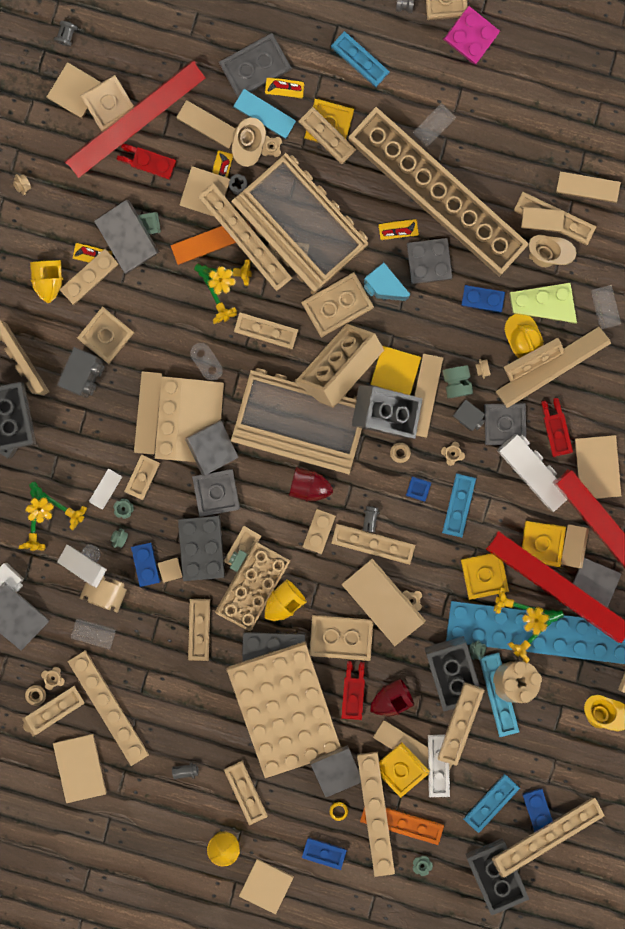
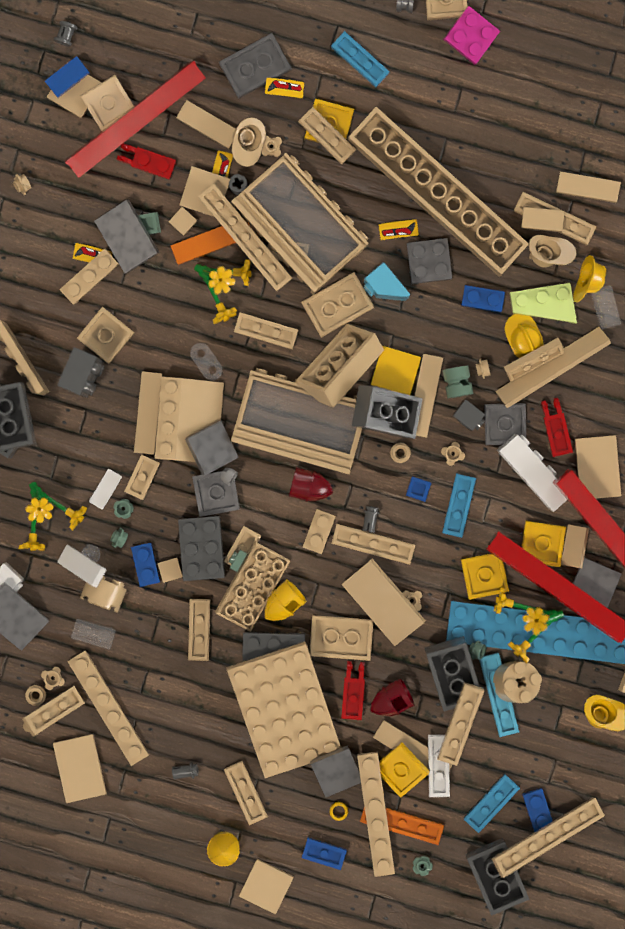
yellow helmet [30,260,63,303] -> none
medium azure tile [233,89,296,139] -> none
clear plate [413,103,456,147] -> none
none -> blue tile [45,56,90,98]
none -> tan tile [169,207,197,236]
none -> light grey hinge [220,468,238,486]
none -> yellow piece [573,255,606,303]

